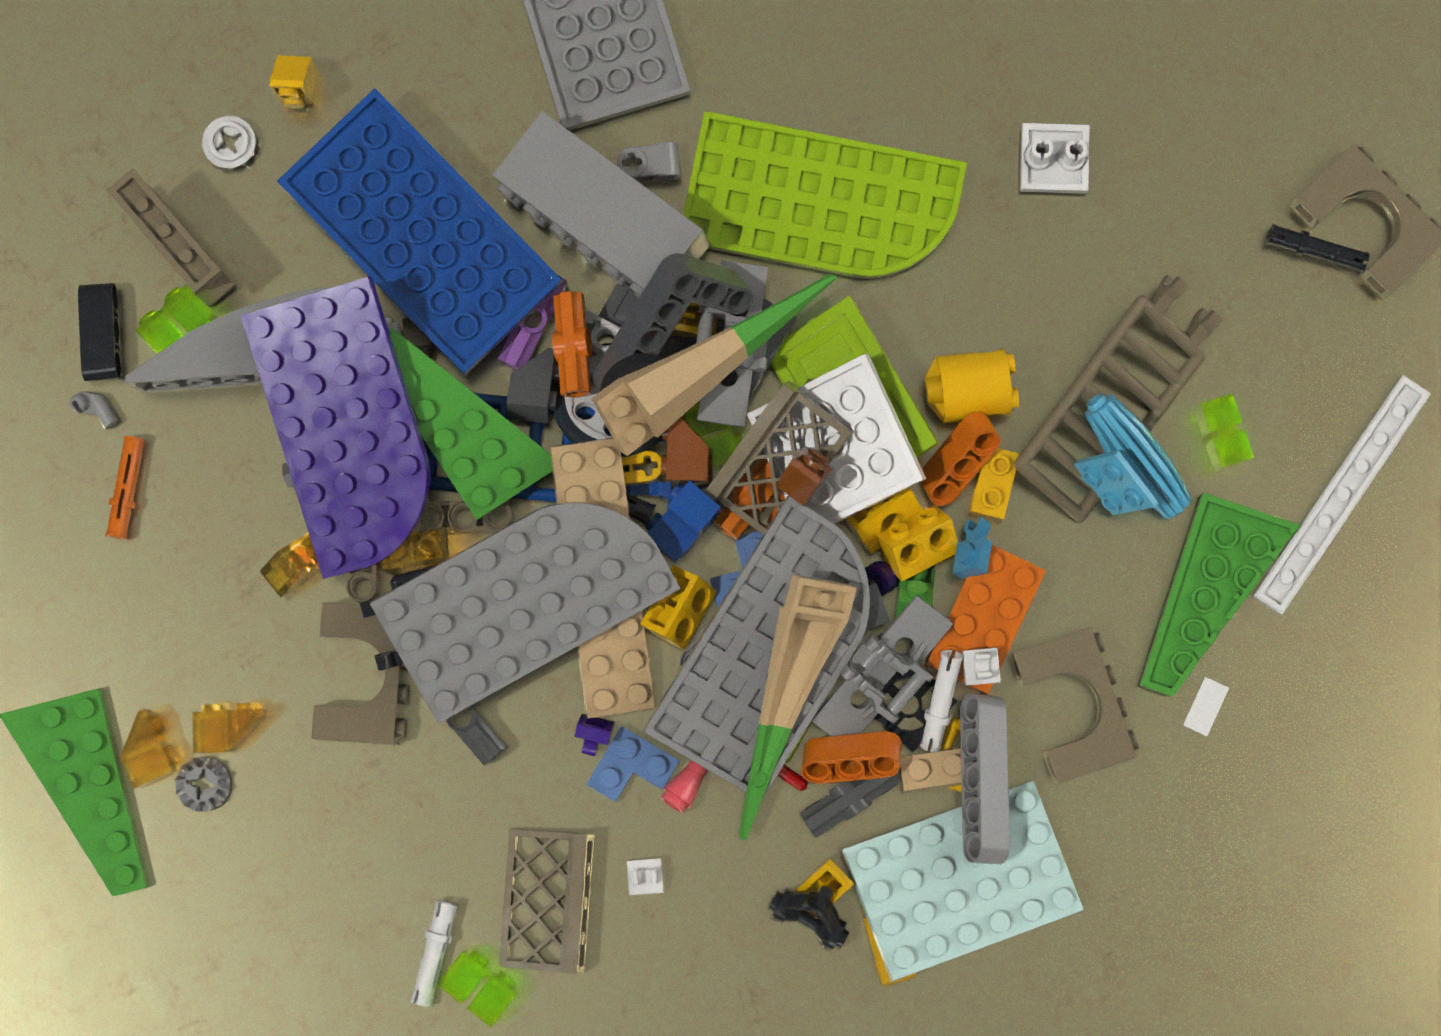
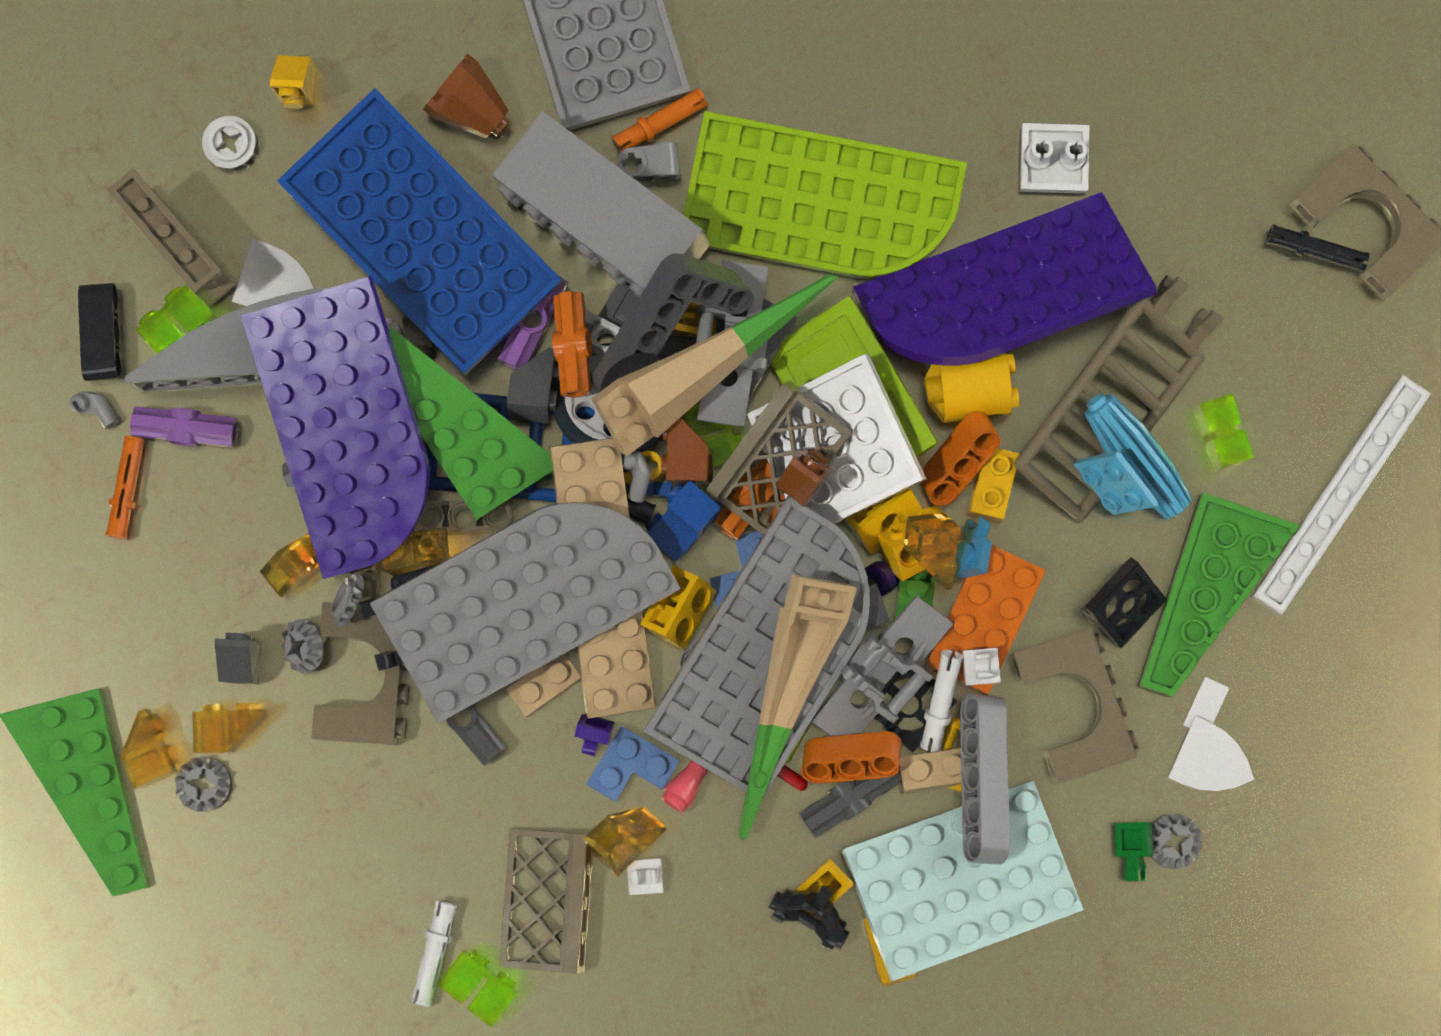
none -> medium lavender piece [130,406,237,448]
none -> dark grey slope [215,633,261,685]
none -> white sticker [232,239,314,306]
none -> light grey gear [281,619,323,674]
none -> light grey gear [330,573,364,627]
none -> dark orange cone [423,53,509,138]
none -> tan plate [506,653,581,718]
none -> clear yellow slope [584,807,667,877]
none -> orange pin [611,87,708,153]
none -> light grey arm [621,451,651,503]
none -> dark purple plate [853,192,1157,366]
none -> clear yellow slope [903,513,961,590]
none -> black piece [1081,557,1167,648]
none -> green plate [1115,822,1153,882]
none -> light grey gear [1152,814,1203,869]
none -> white sticker [1168,716,1254,791]

